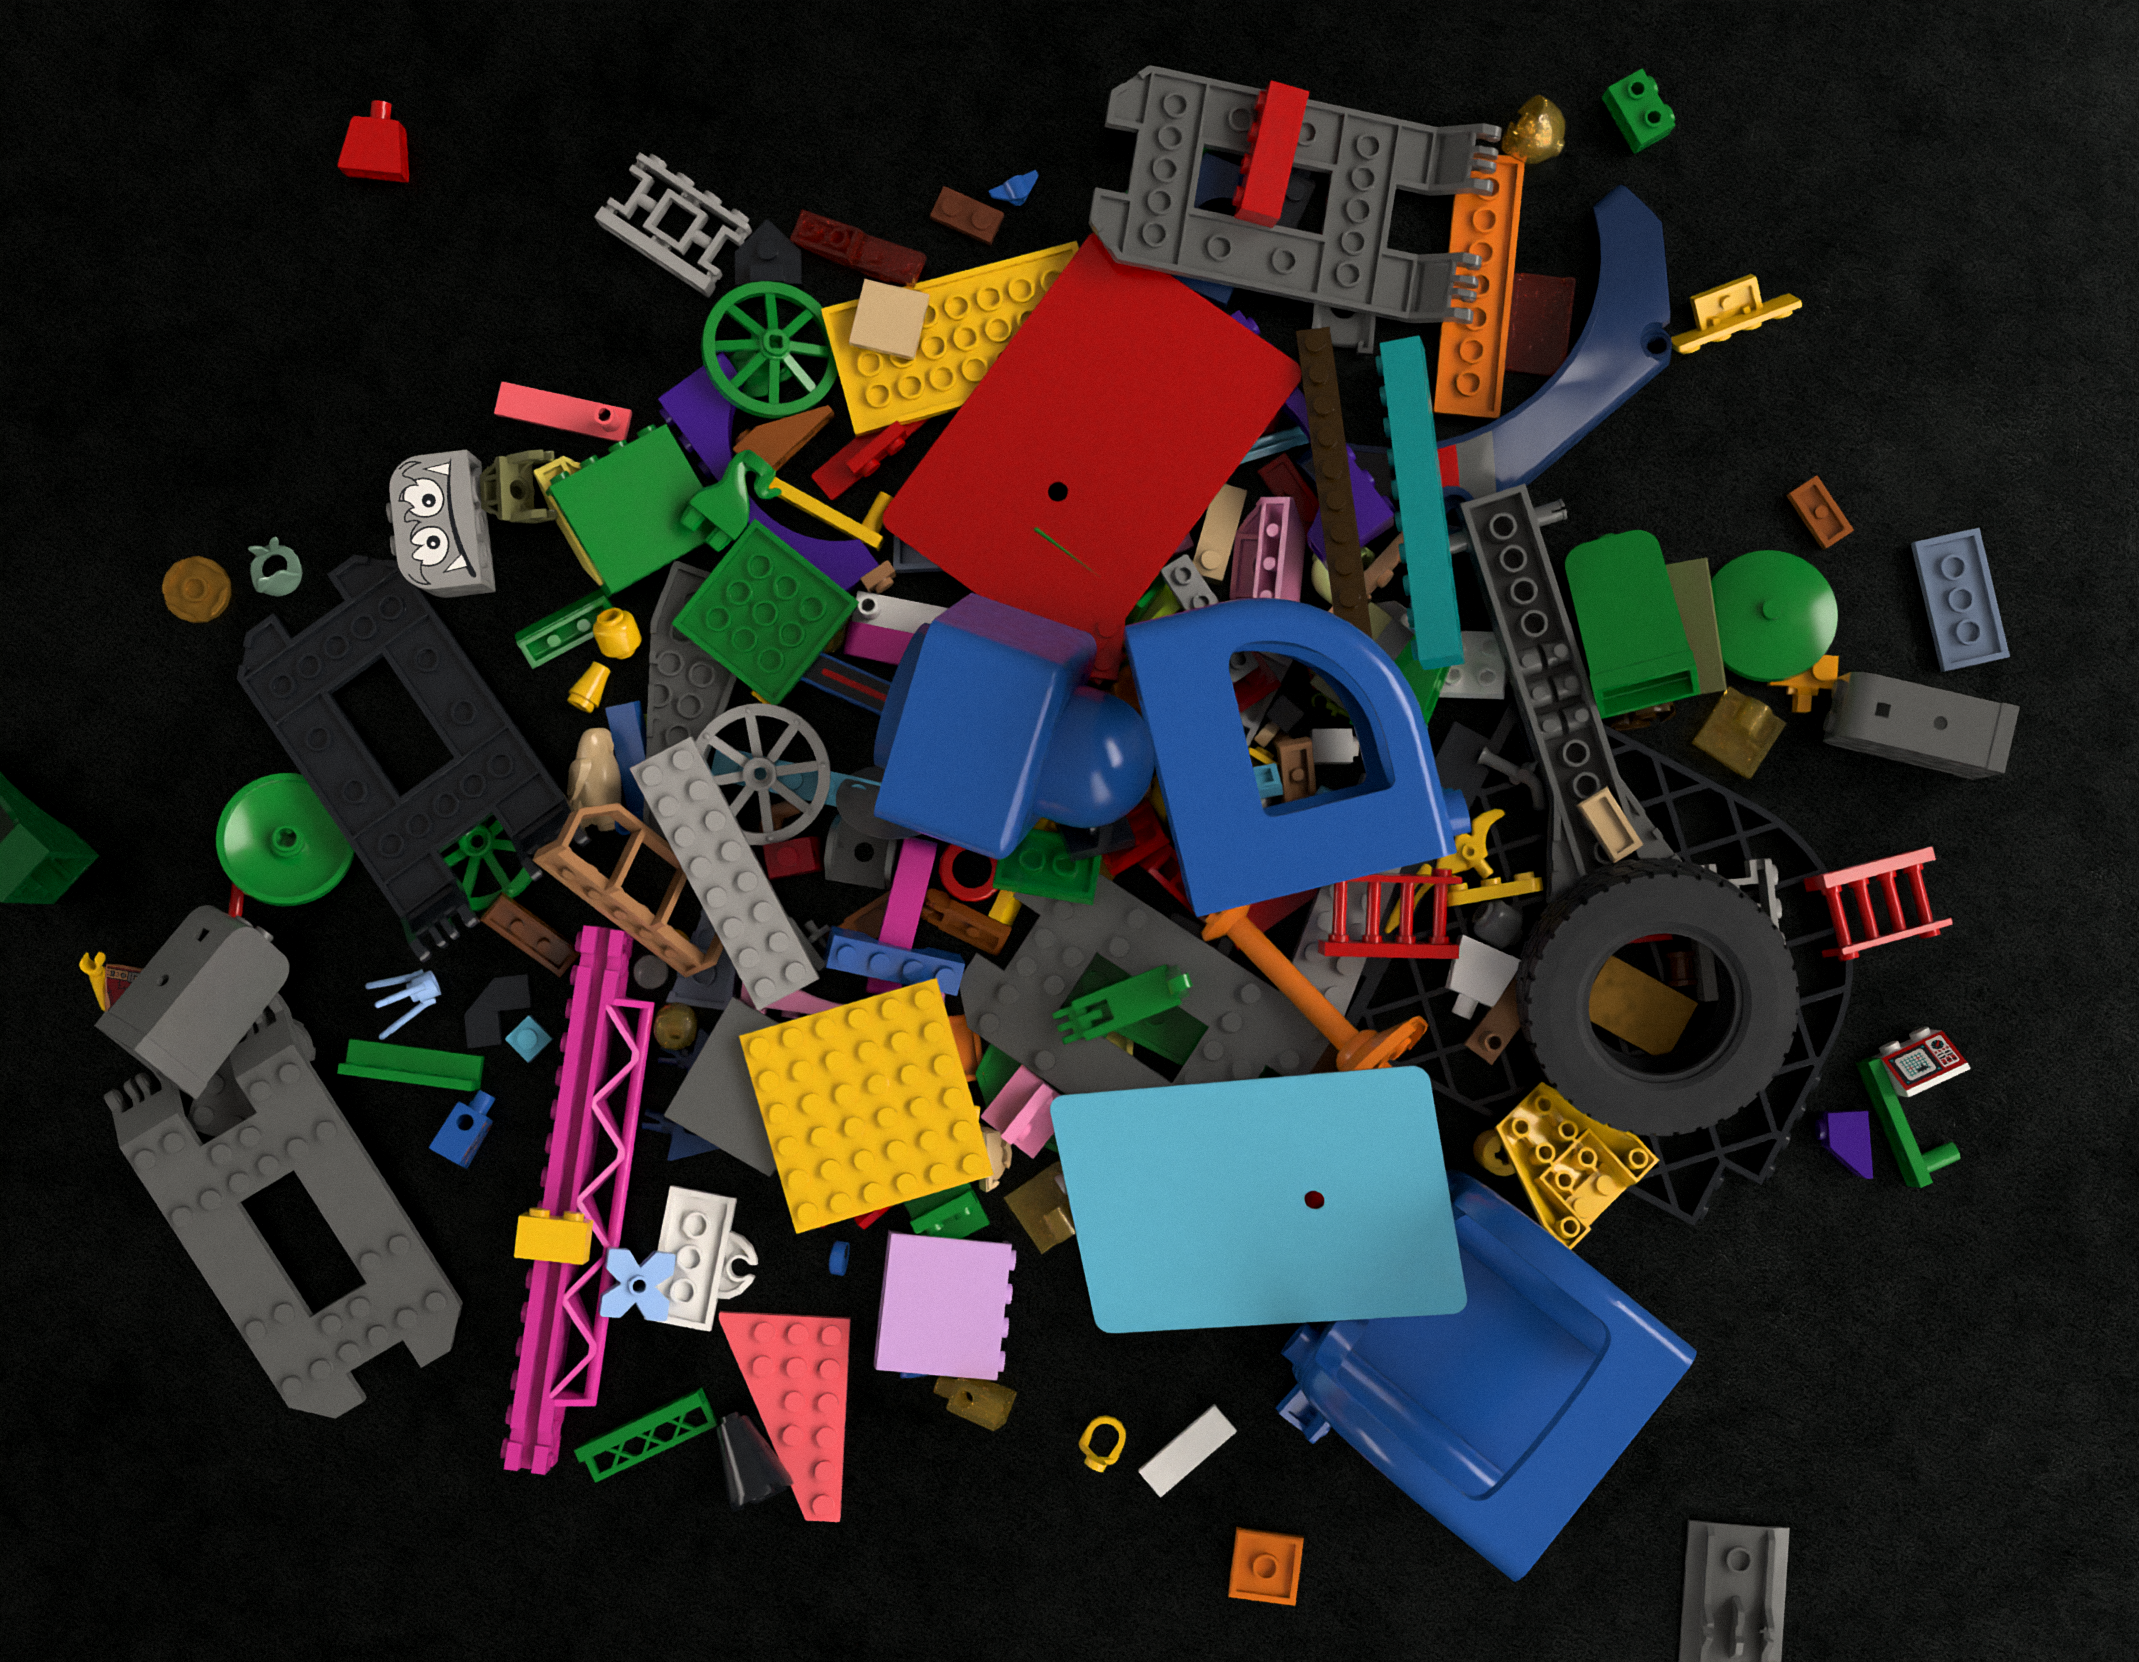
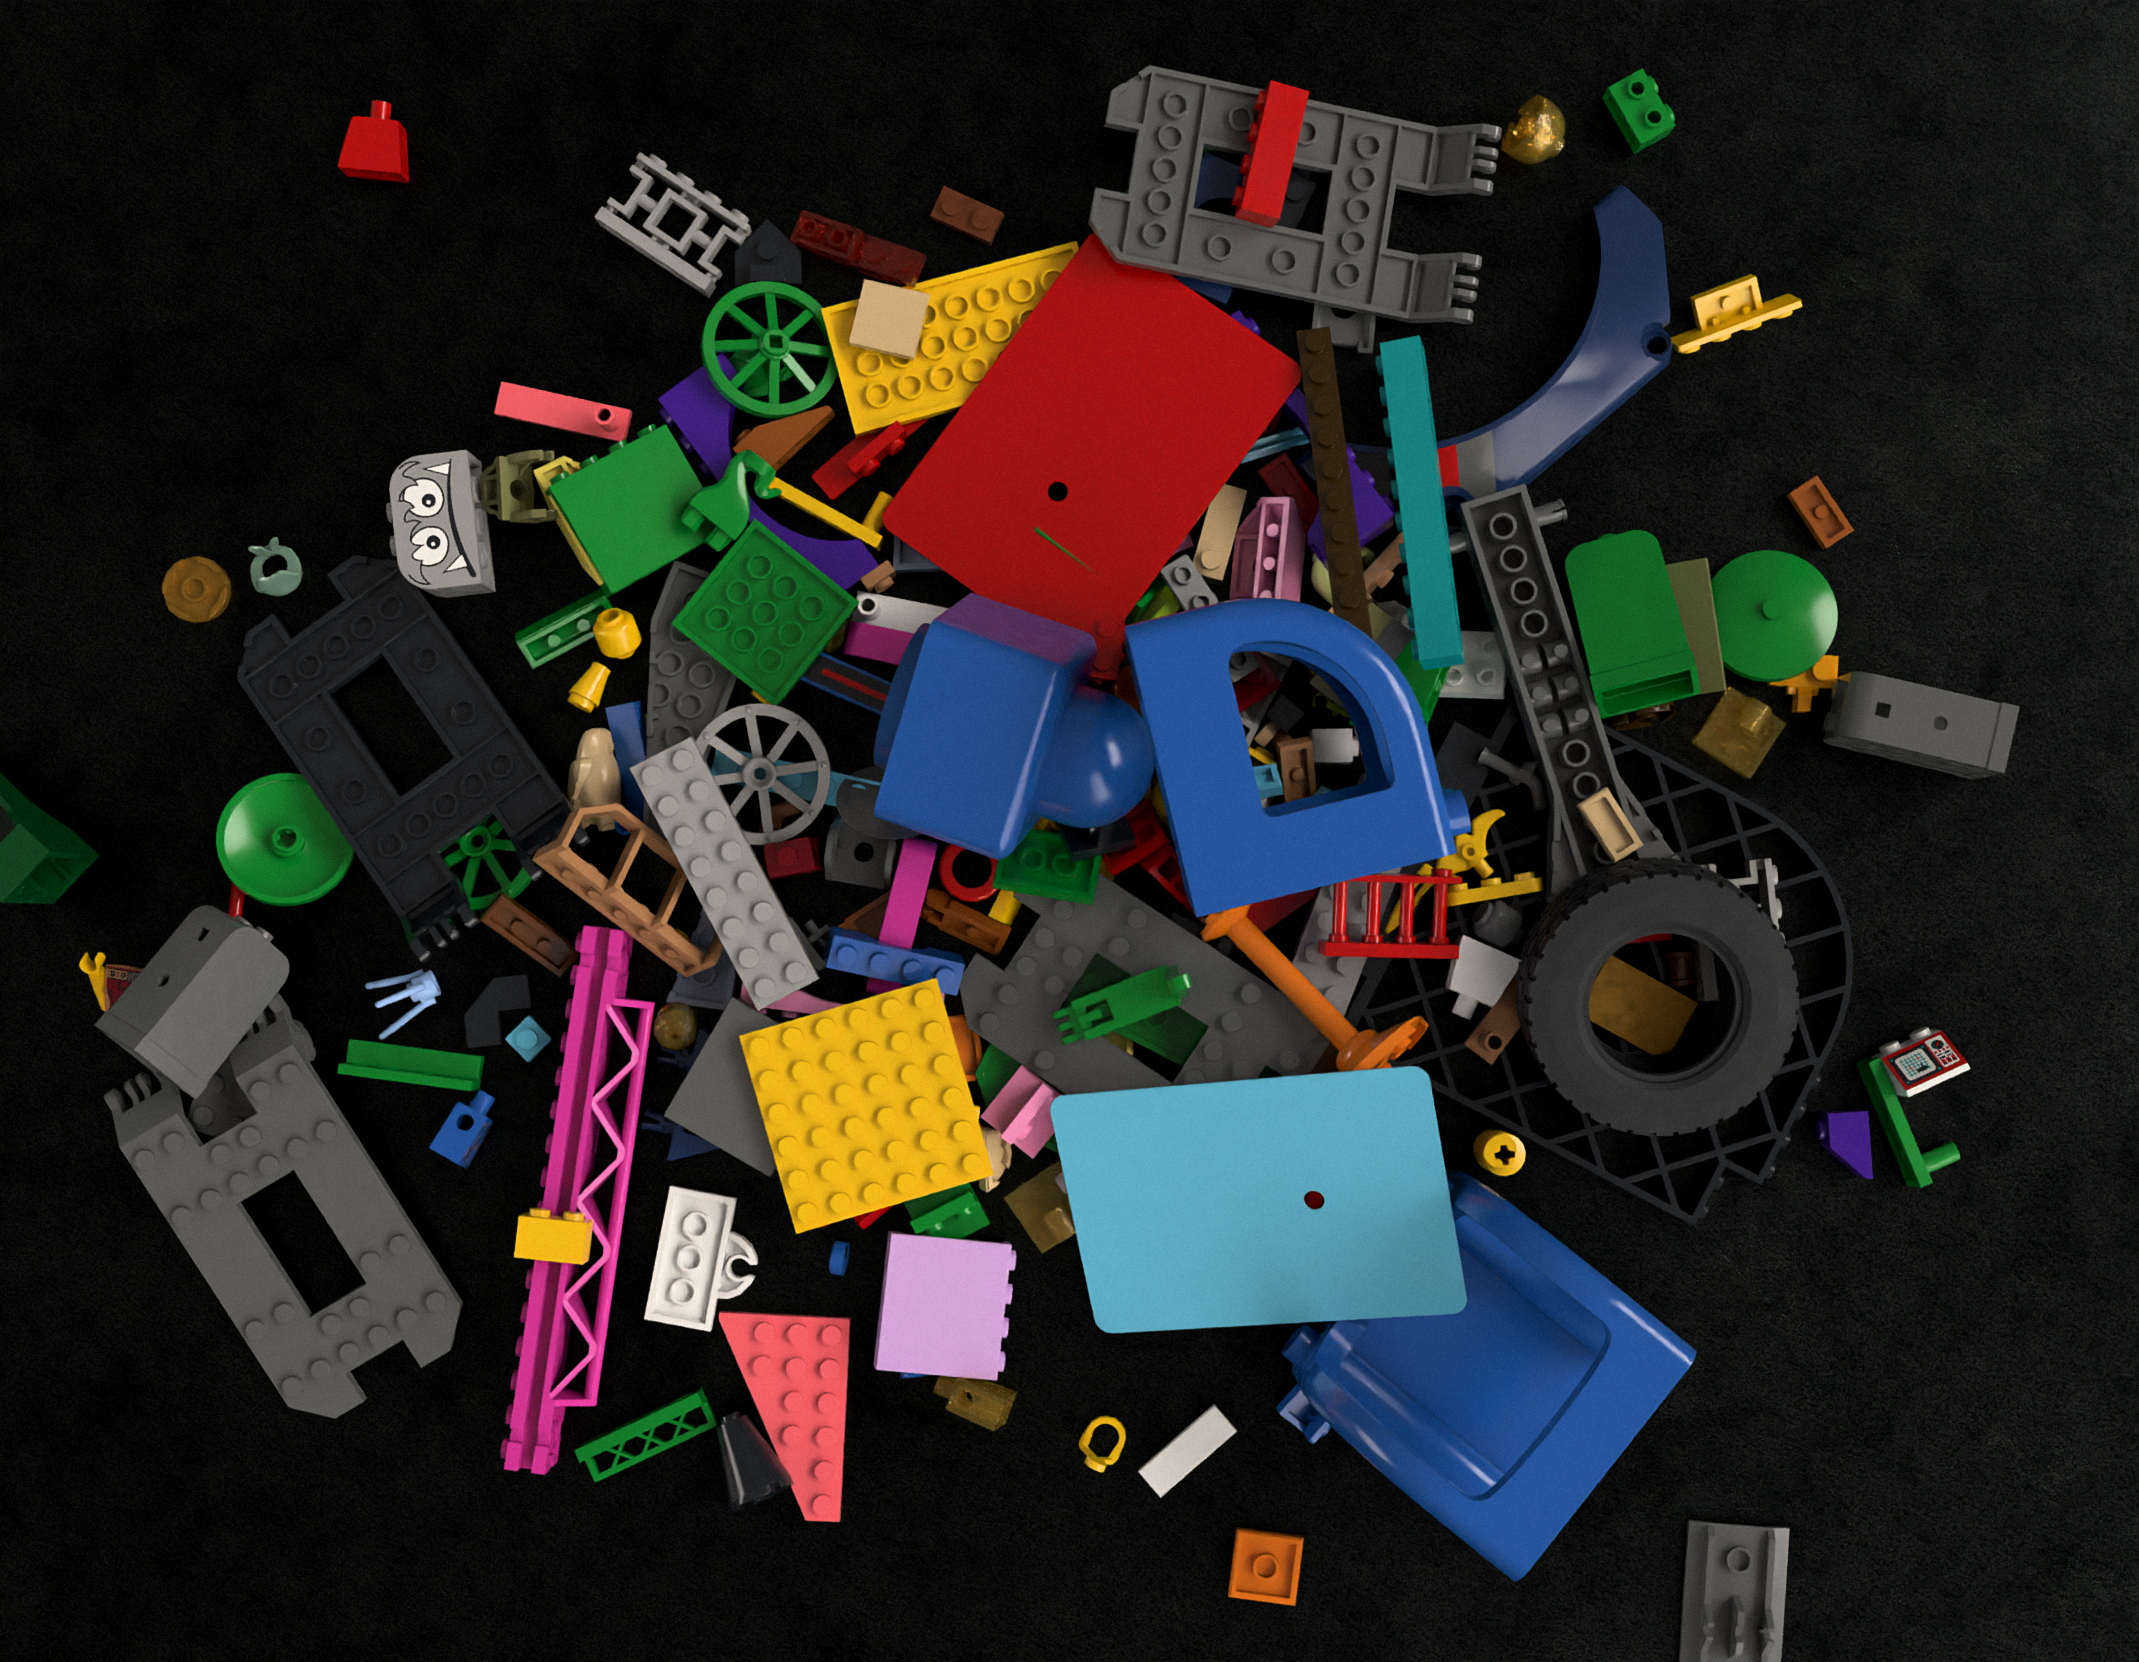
light blue plant [598,1247,676,1321] -> none
clear tile [634,955,669,989] -> none
blue piece [989,170,1038,206] -> none
orange plate [1432,155,1525,421] -> none
yellow wedge [1494,1082,1659,1249] -> none
clear red piece [1504,273,1576,377] -> none
red fence [1803,847,1953,961] -> none
sand blue plate [1911,528,2010,672] -> none

